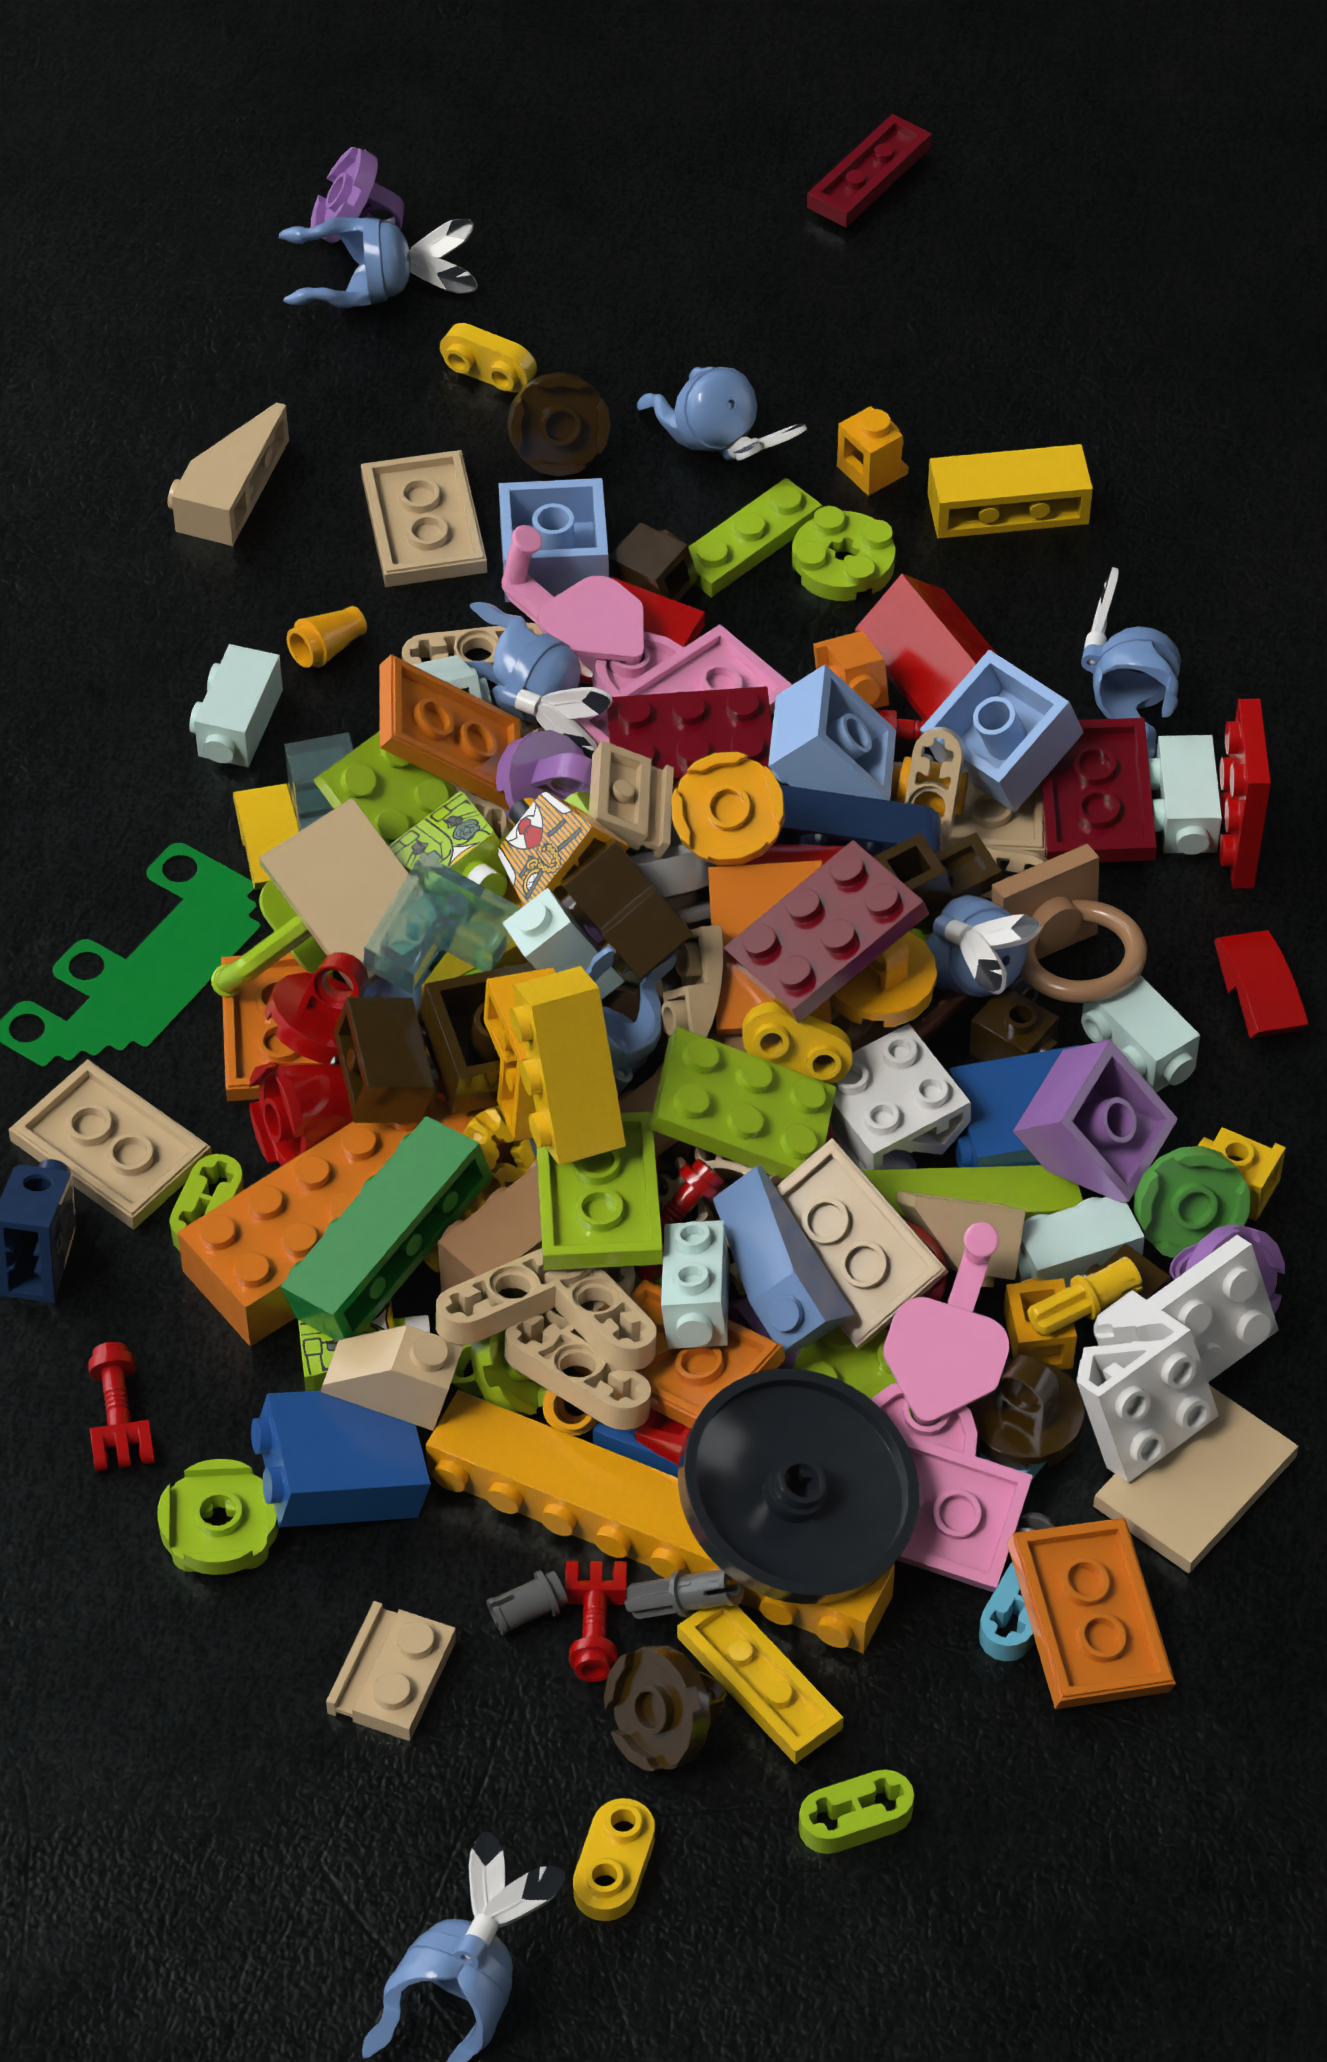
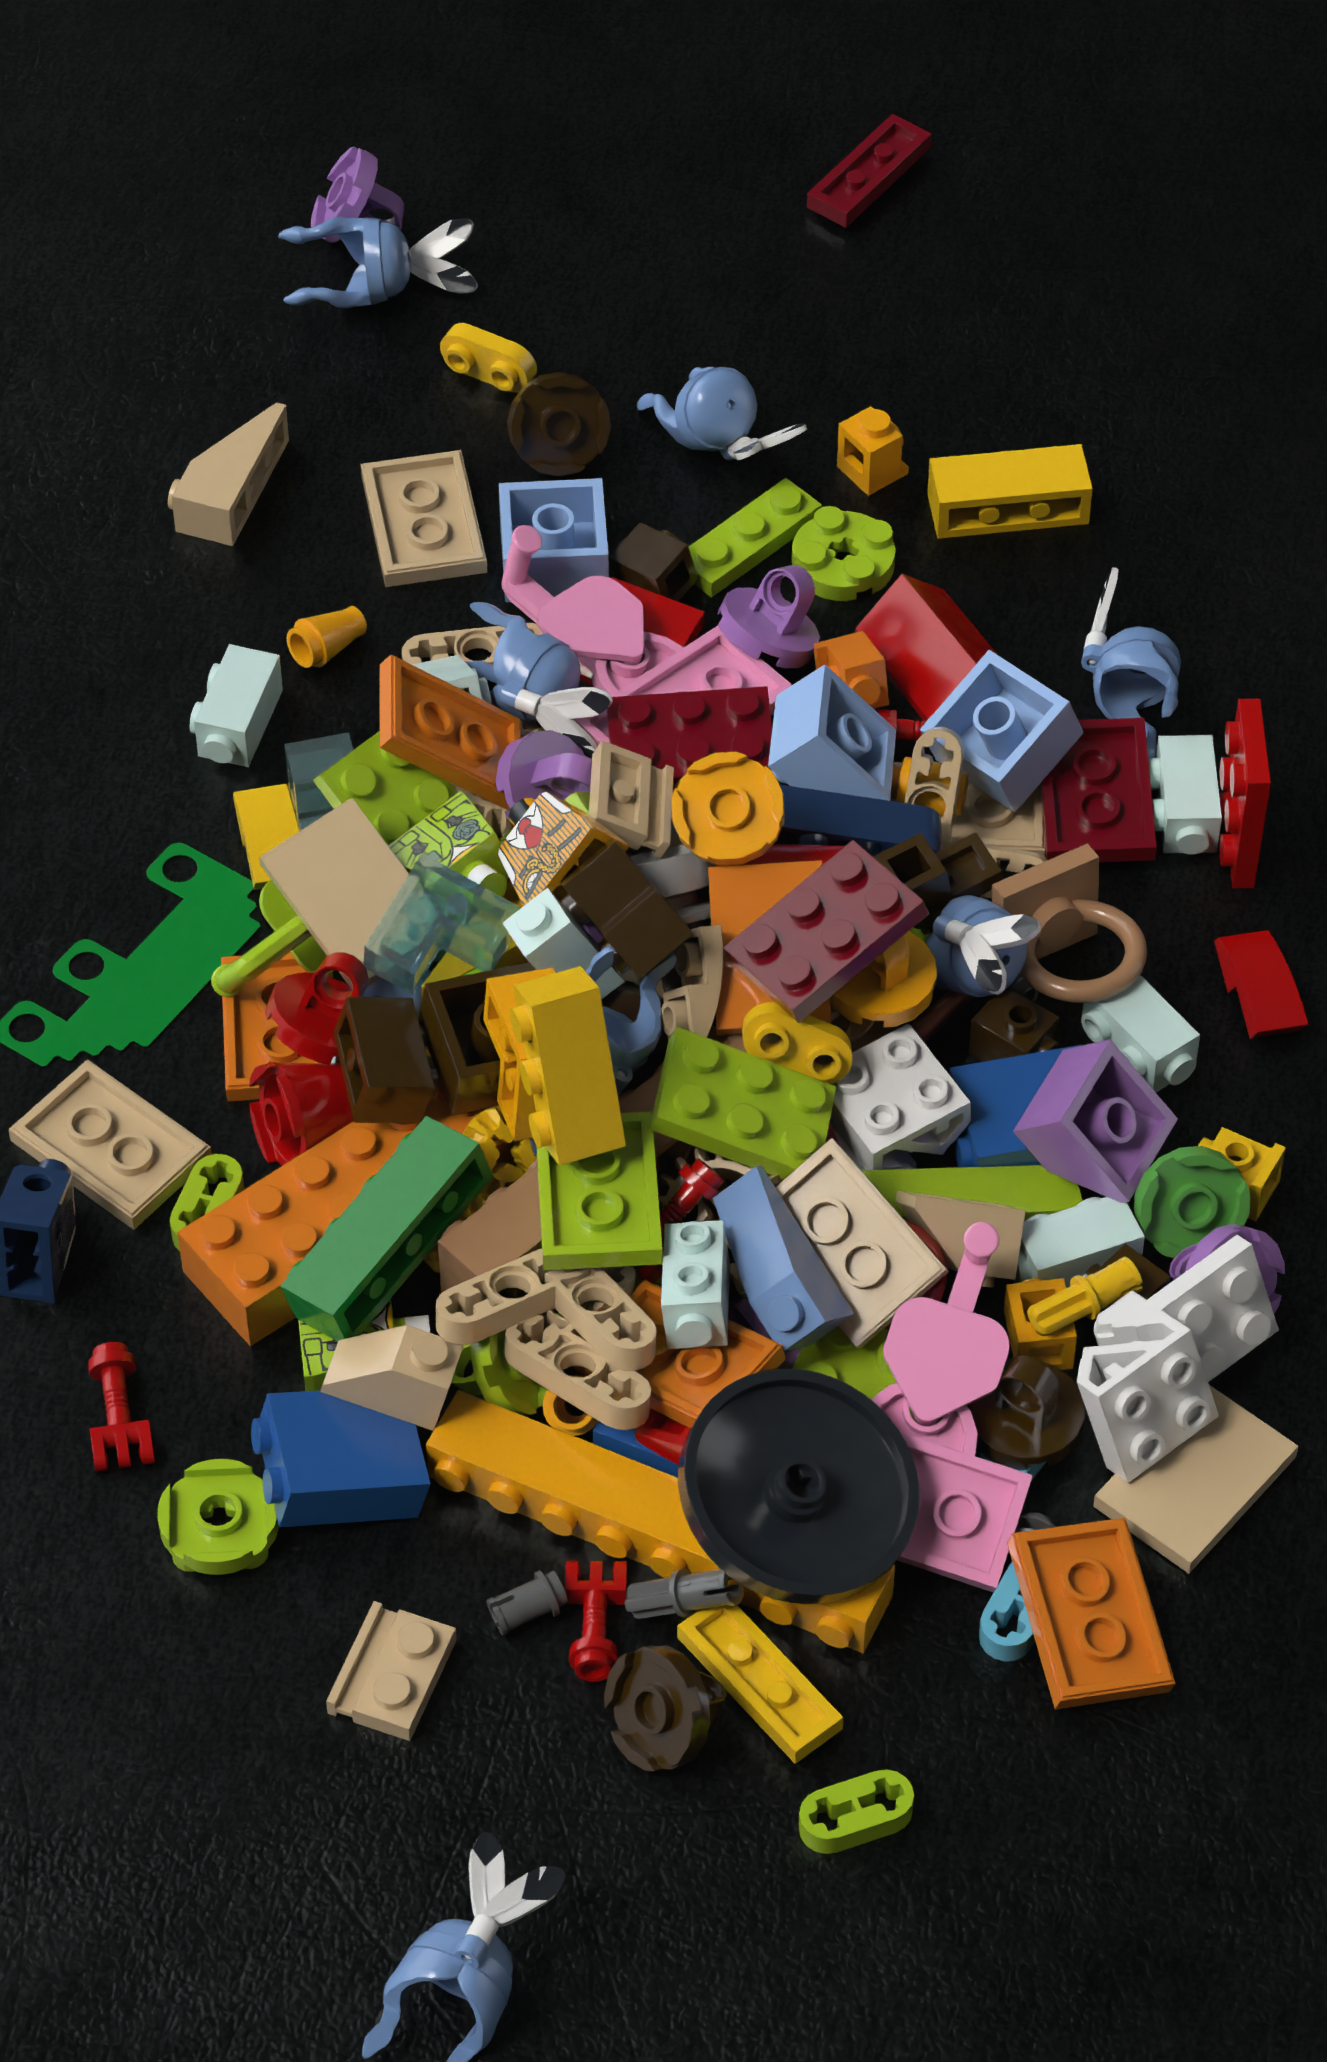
yellow plate [573,1798,655,1921] -> none
none -> medium lavender tile [717,565,820,668]

